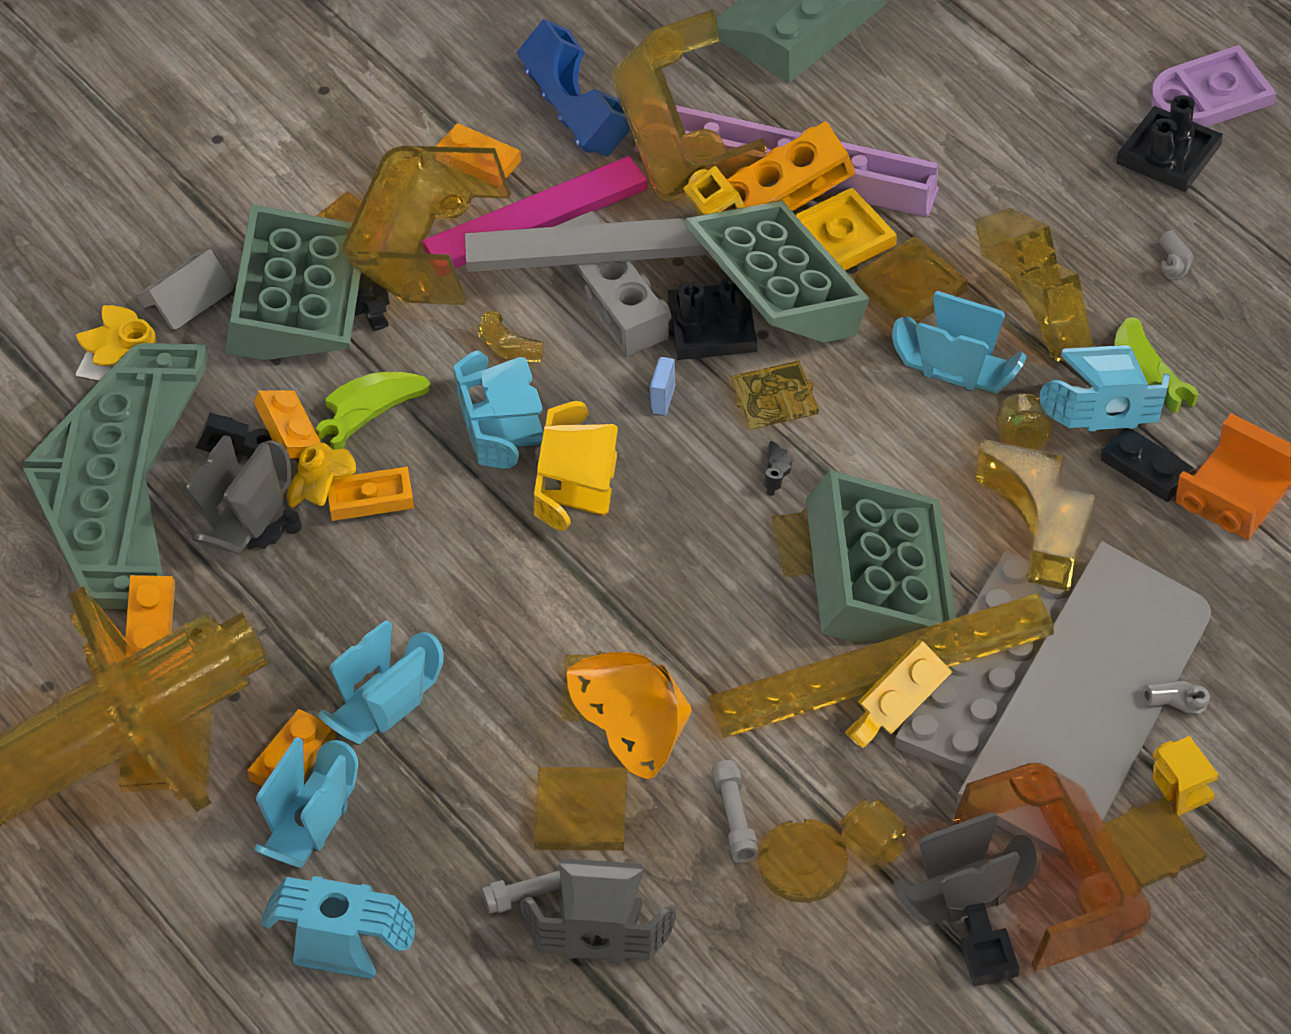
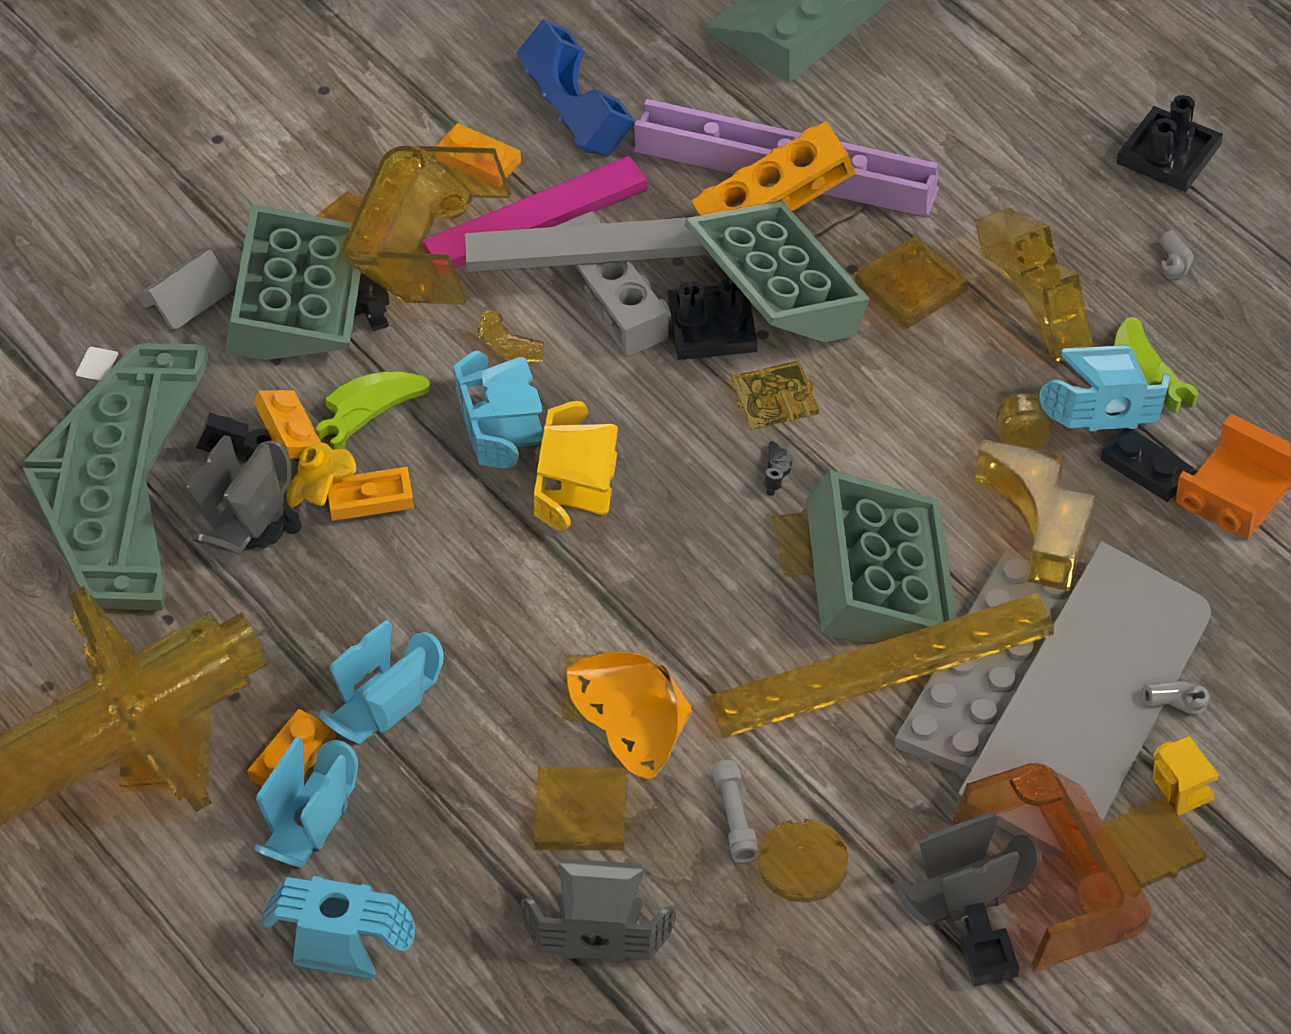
yellow plate [76,305,156,367] -> none
light orange plate [124,575,175,663] -> none
light grey bar [481,858,587,914] -> none
clear yellow windscreen [612,9,767,201] -> none
light blue tile [650,357,676,416] -> none
yellow window [683,165,745,216] -> none
yellow plate [796,187,897,271] -> none
clear yellow head [840,798,908,866] -> none
yellow plate [845,640,952,748] -> none
medium azure piece [892,291,1027,394] -> none
lavender tile [1151,45,1277,127] -> none

